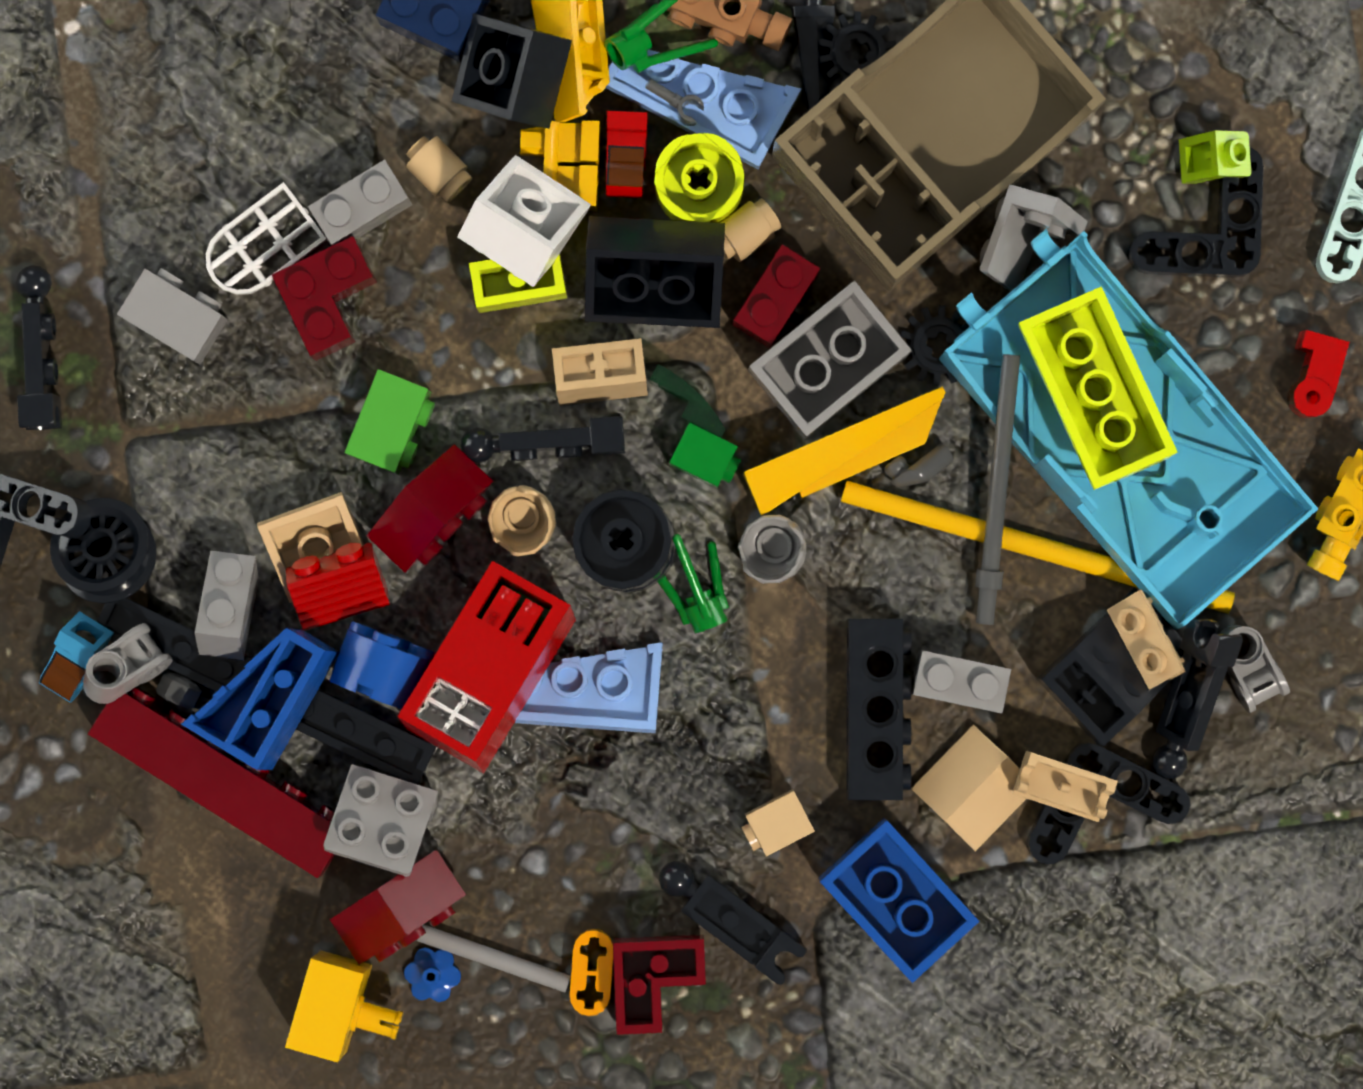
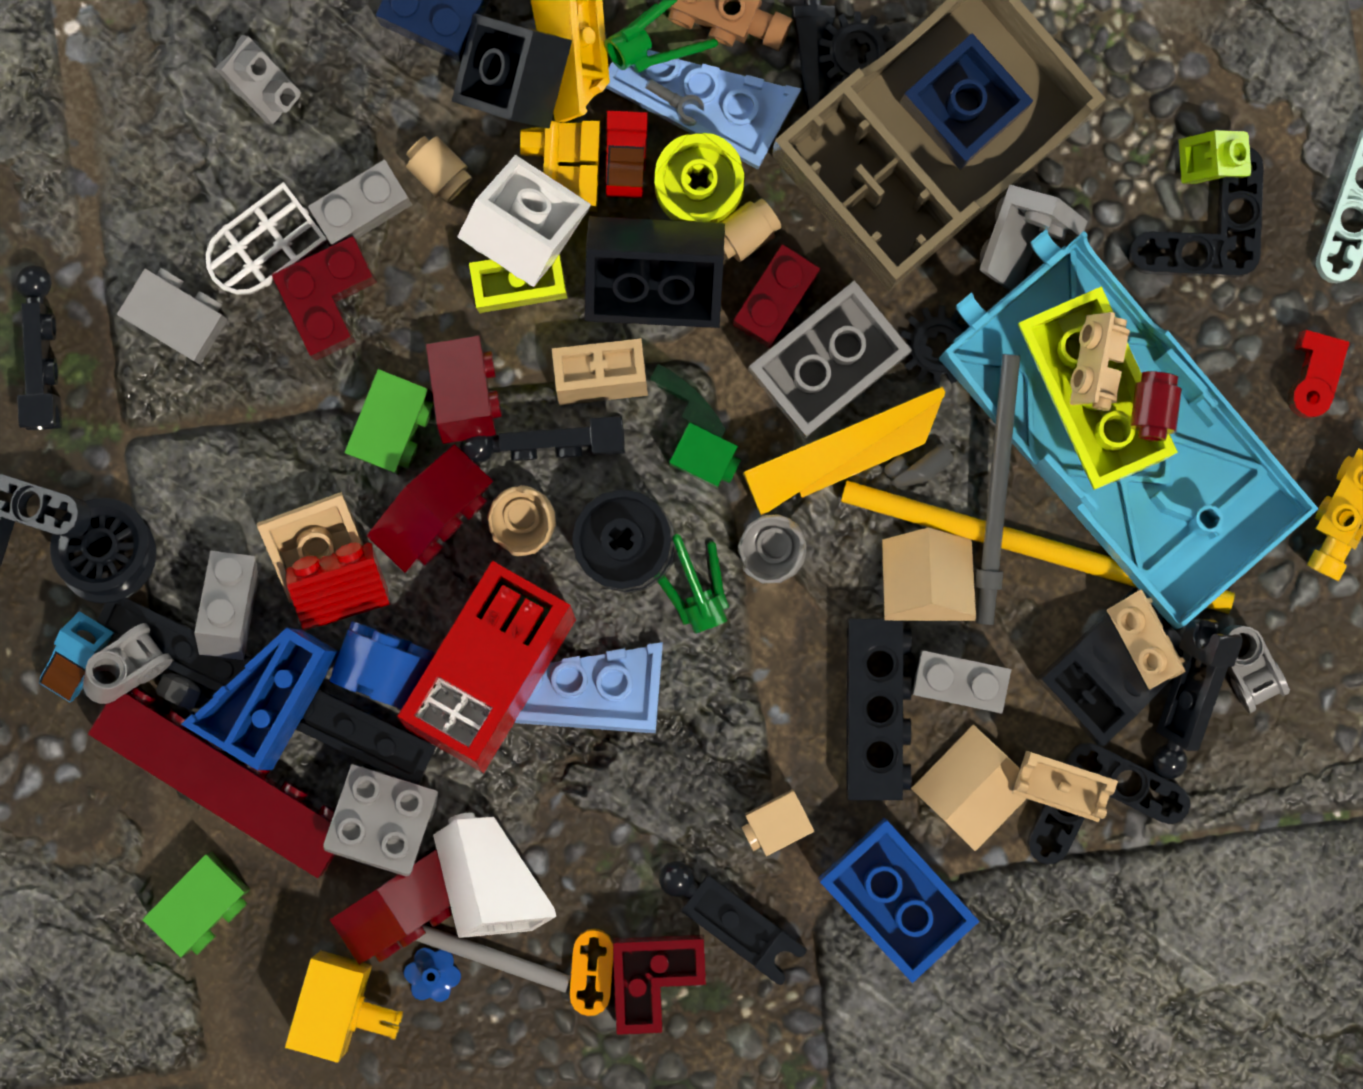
none -> bright green brick [142,852,250,957]
none -> light grey hips [215,35,301,124]
none -> dark red brick [426,336,502,444]
none -> white slope [433,813,556,938]
none -> tan slope [882,527,976,621]
none -> dark blue brick [900,33,1033,169]
none -> tan hinge [1070,312,1130,411]
none -> dark red brick [1130,371,1182,441]

